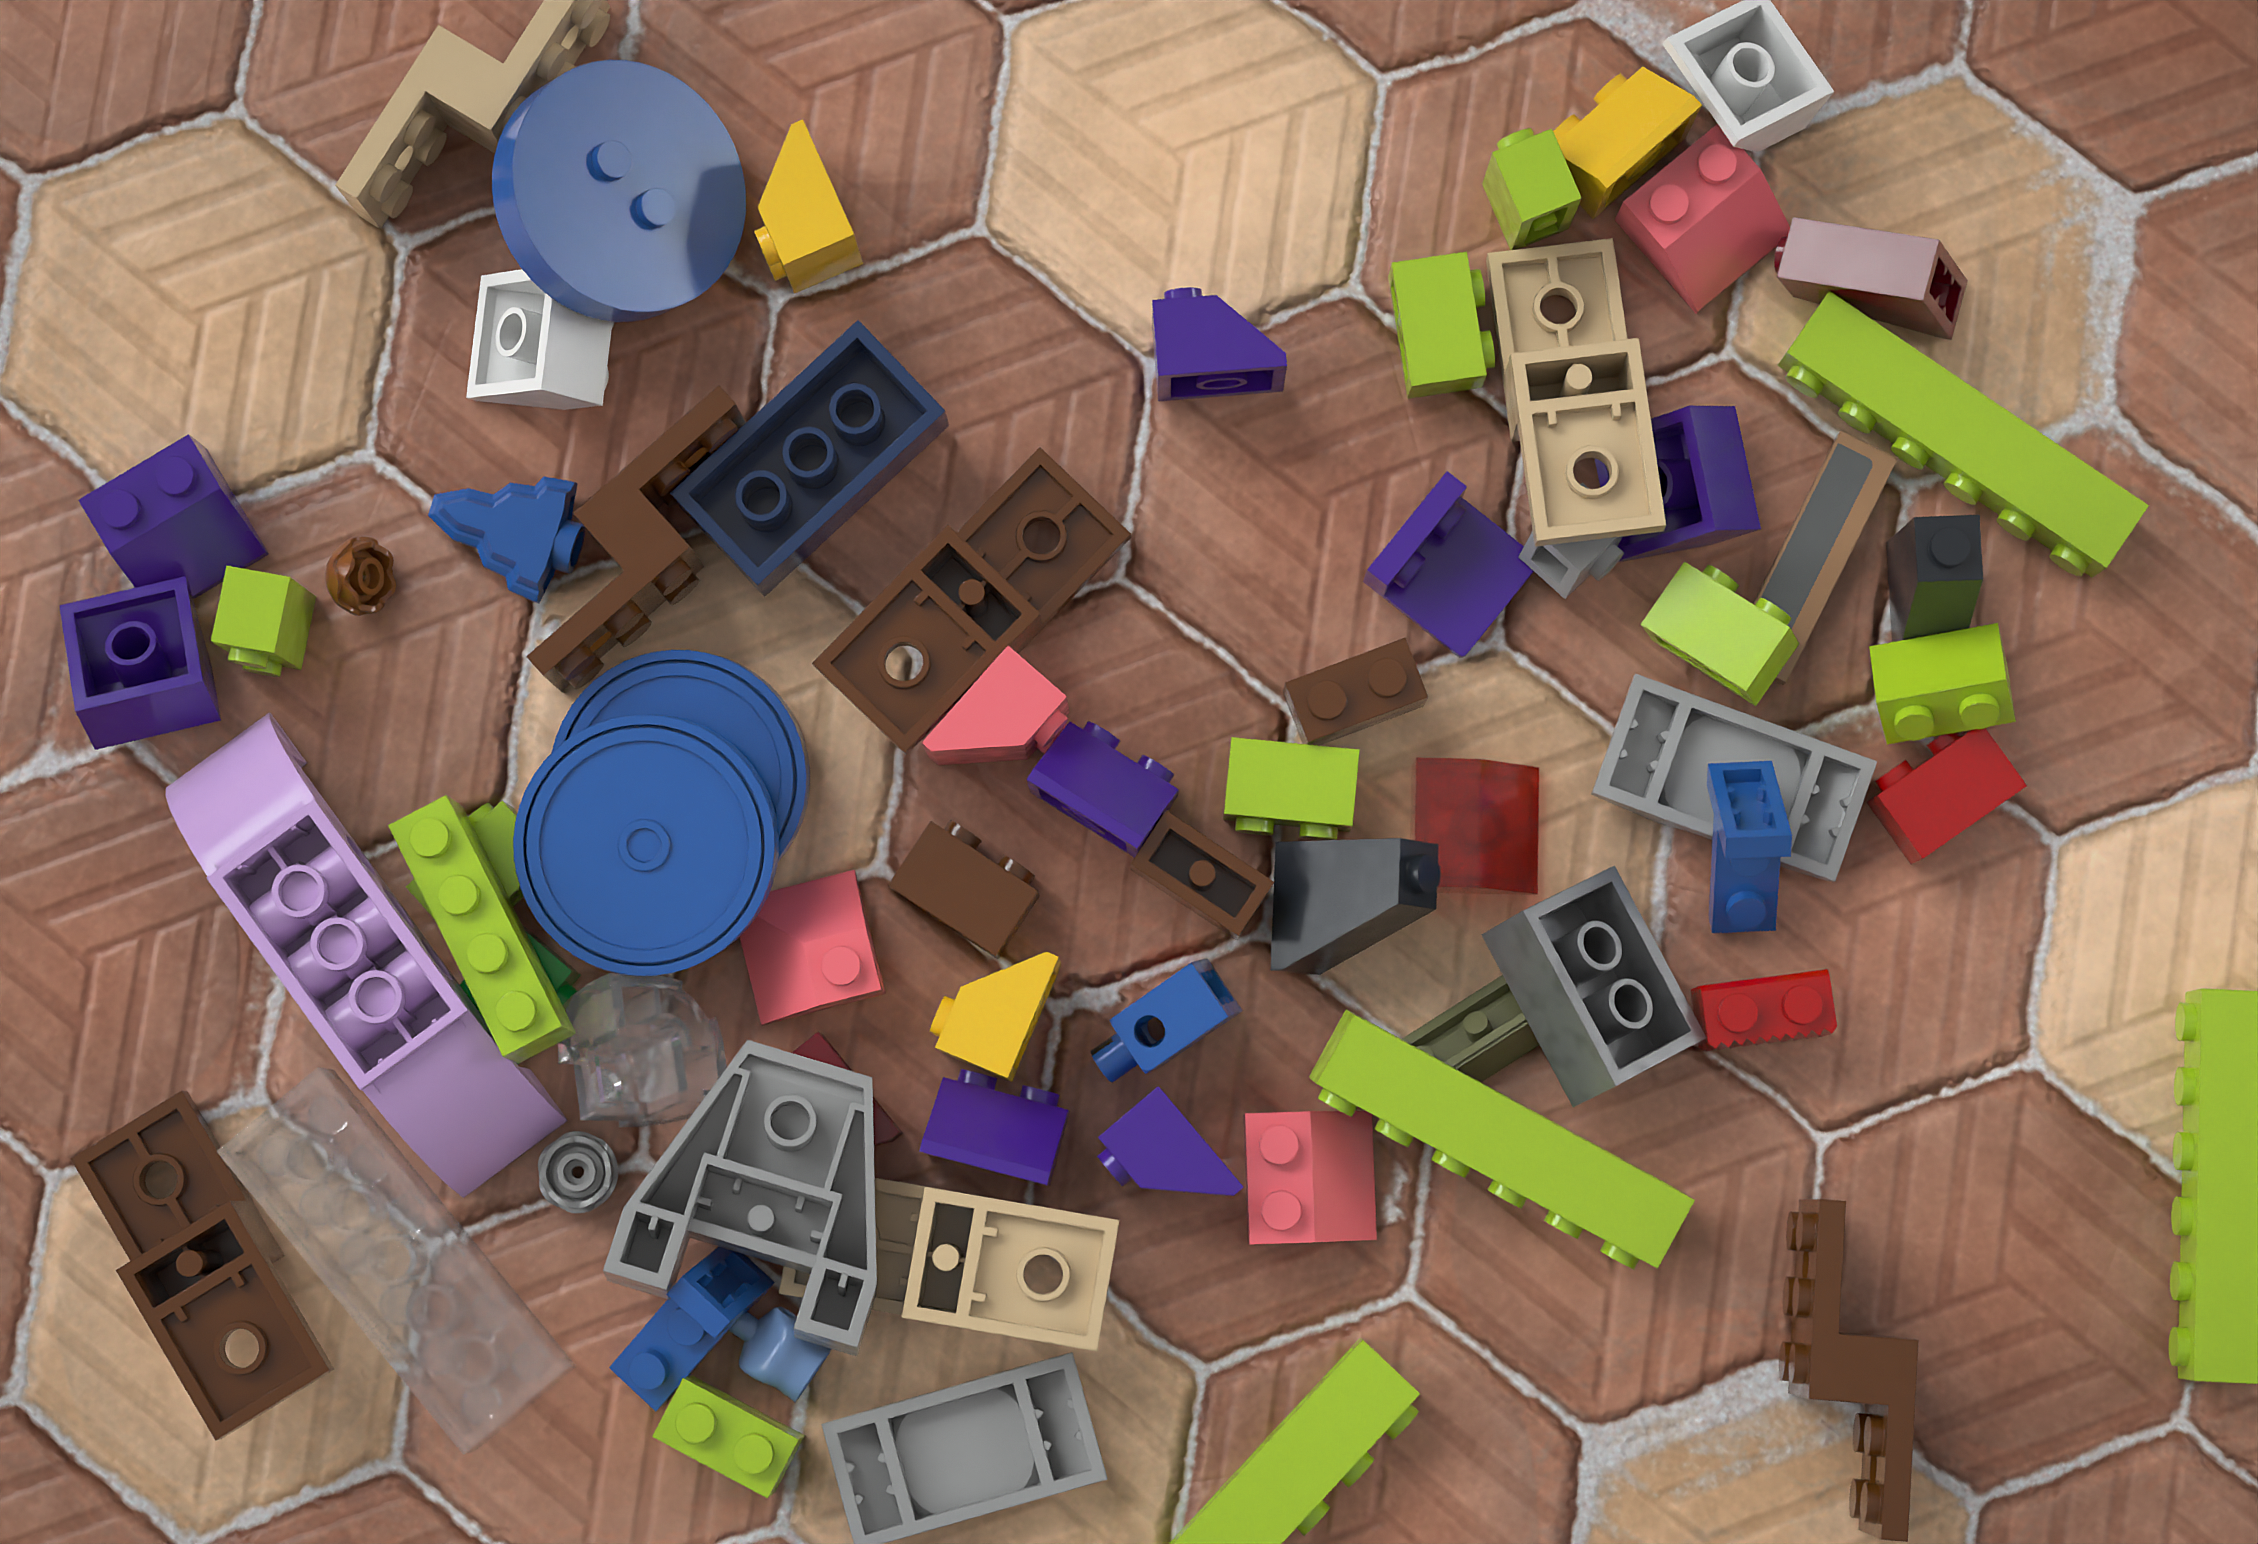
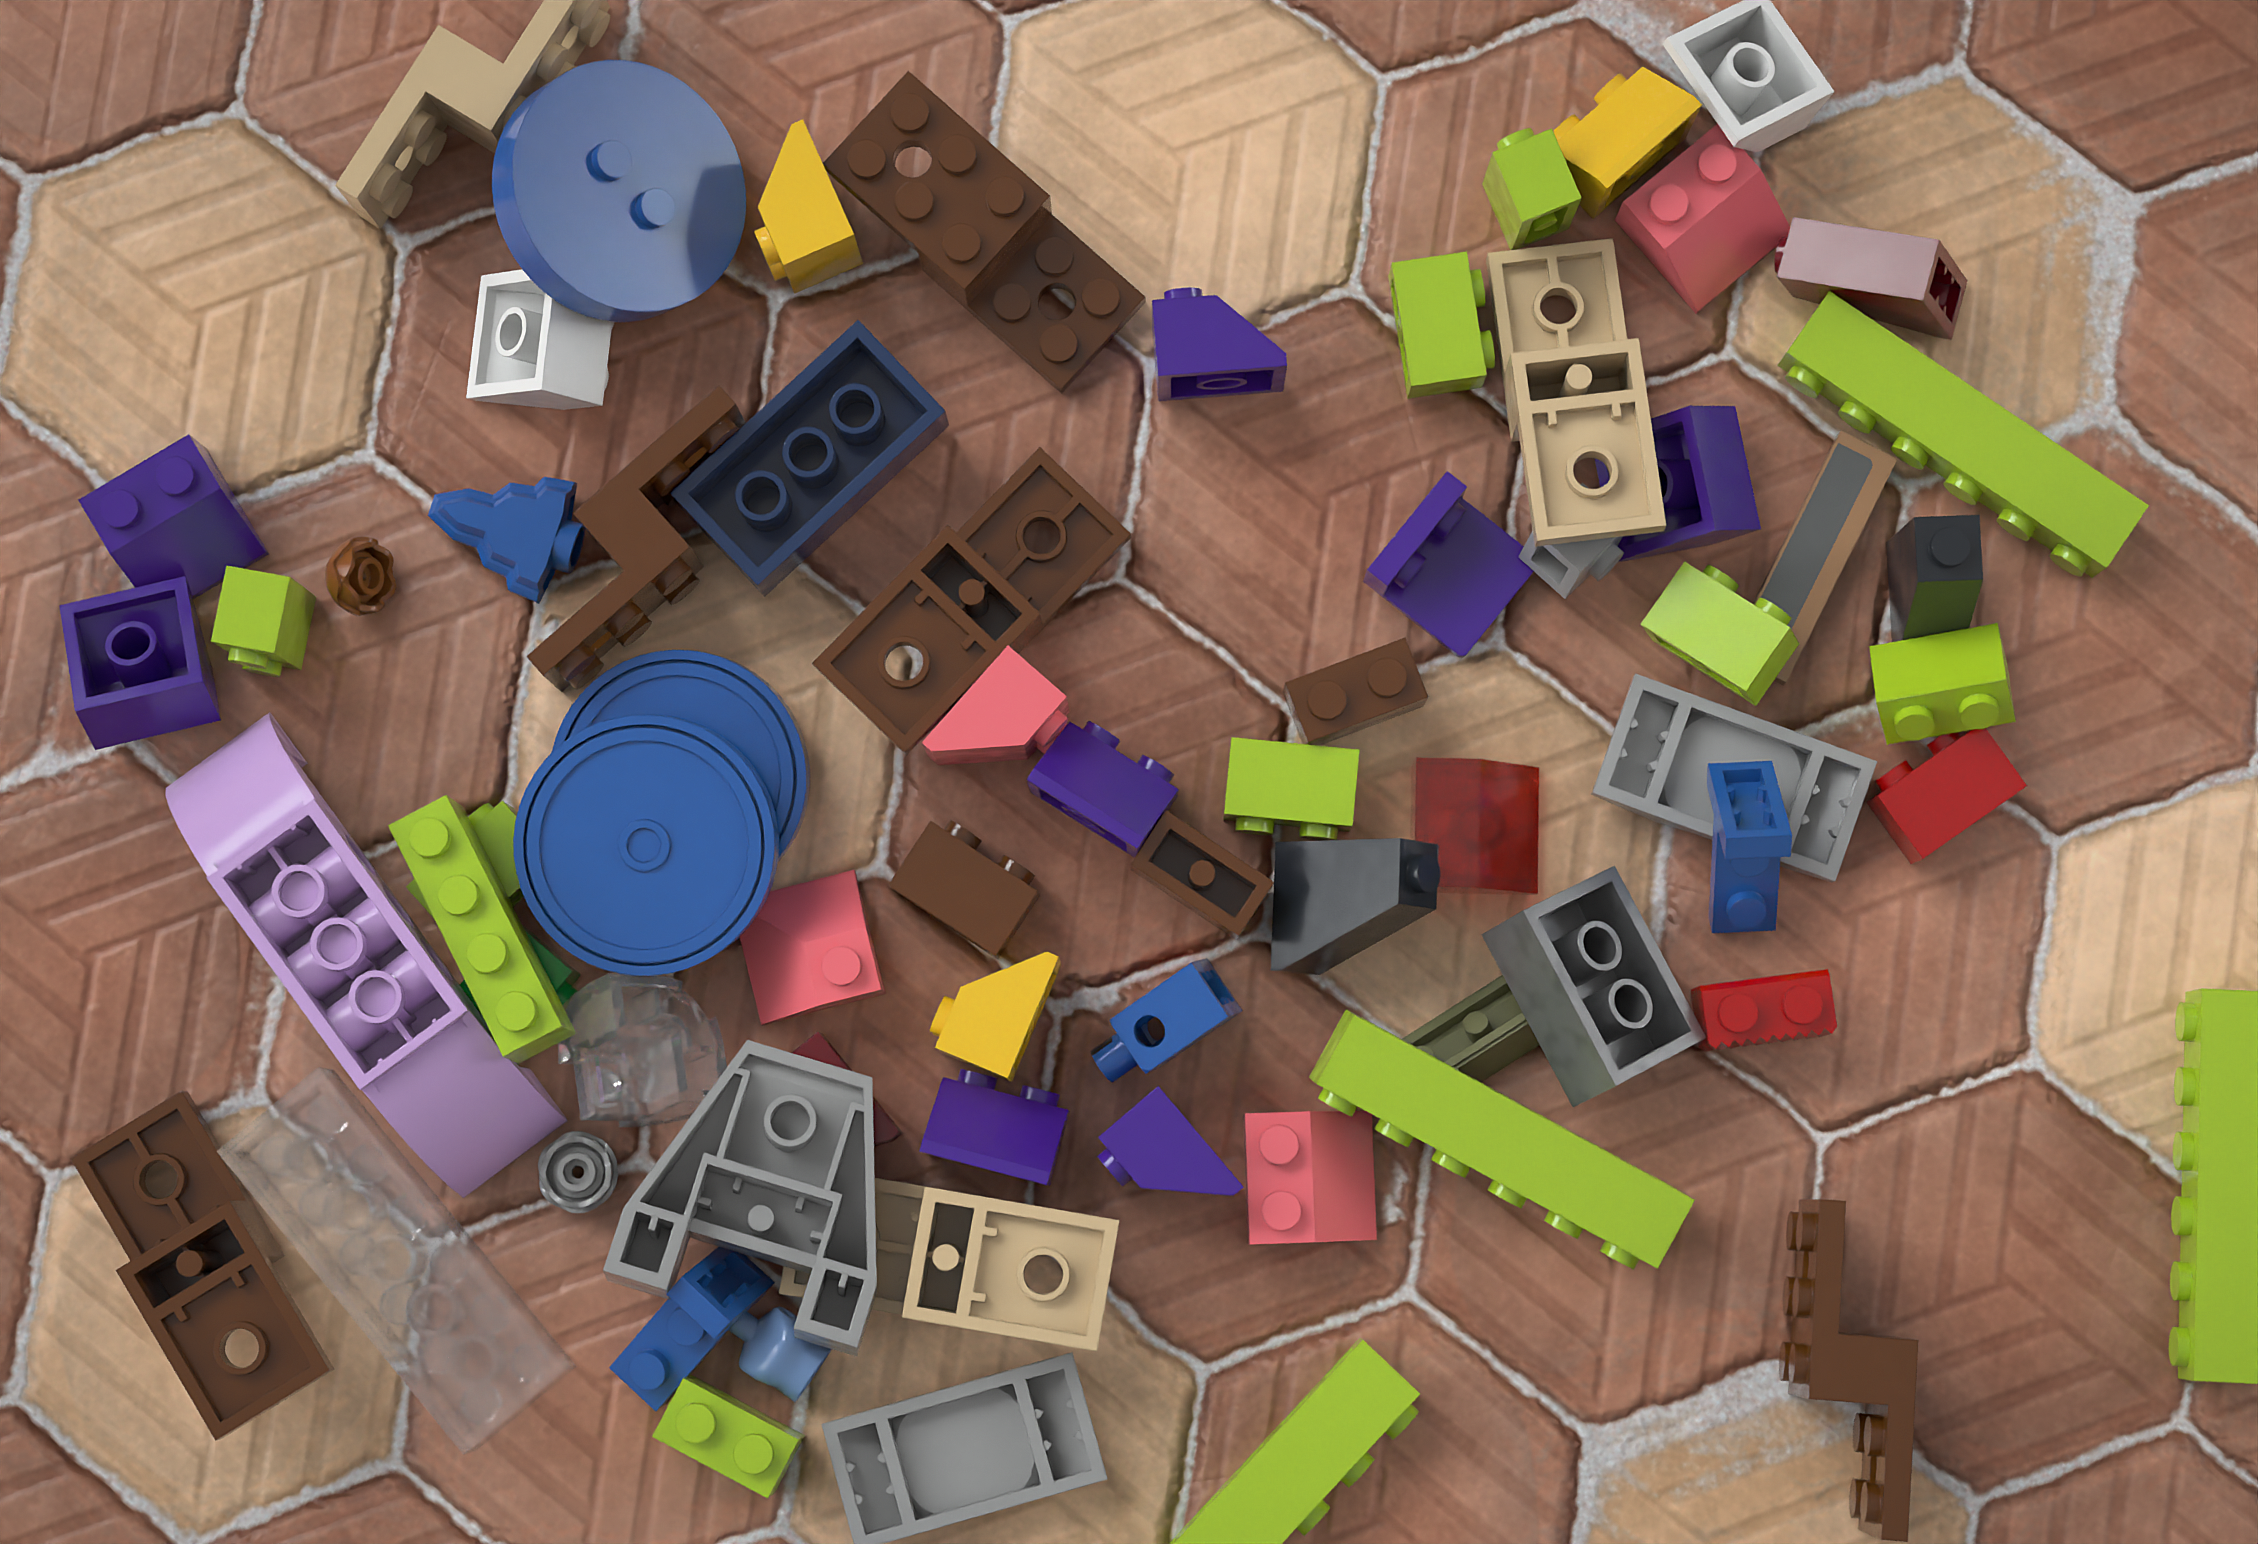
none -> reddish brown bracket [823,71,1146,394]

